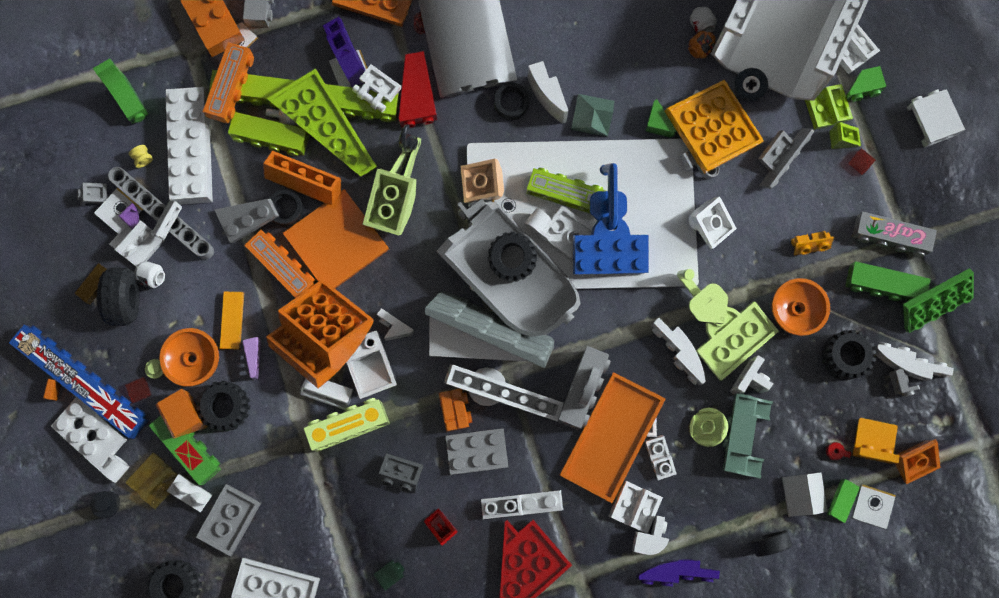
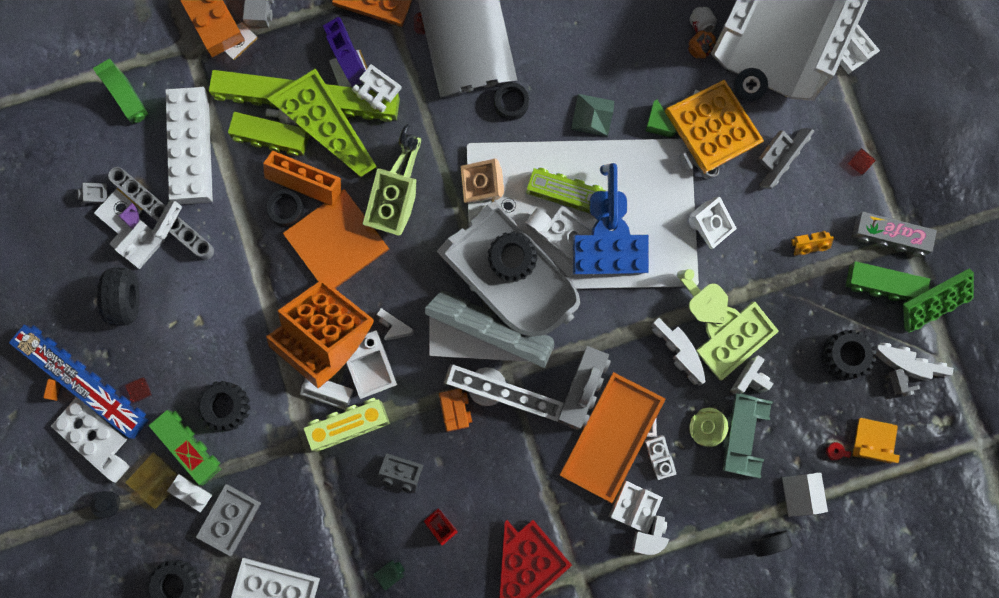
pearl gold slope [75,263,107,305] -> none
light yellow wheel [129,145,153,168] -> none
white head [134,261,165,288] -> none
yellowish green plate [145,359,164,379] -> none
orange slope [156,389,208,439] -> none
orange dish [160,328,219,387] -> none
orange brick [202,42,254,124] -> none
light grey wing [215,199,279,243] -> none
light orange tile [220,291,244,350] -> none
lavender slope [242,337,261,380] -> none
orange brick [244,230,315,298] -> none
red slope [399,51,437,128] -> none
light grey plate [446,428,508,475] -> none
light grey bracket [457,199,487,223] -> none
white slope [481,490,563,519] -> none
white slope [527,61,568,124] -> none
dark purple slope [636,559,720,586] -> none
orange dish [772,278,830,336] -> none
lime slope [805,84,853,130] -> none
bright green slope [826,479,860,523] -> none
lime slope [829,122,861,149] -> none
bright green slope [846,66,886,102] -> none
white sticker [853,484,896,529] -> none
orange slope [895,439,941,484] -> none
white panel [907,89,965,148] -> none

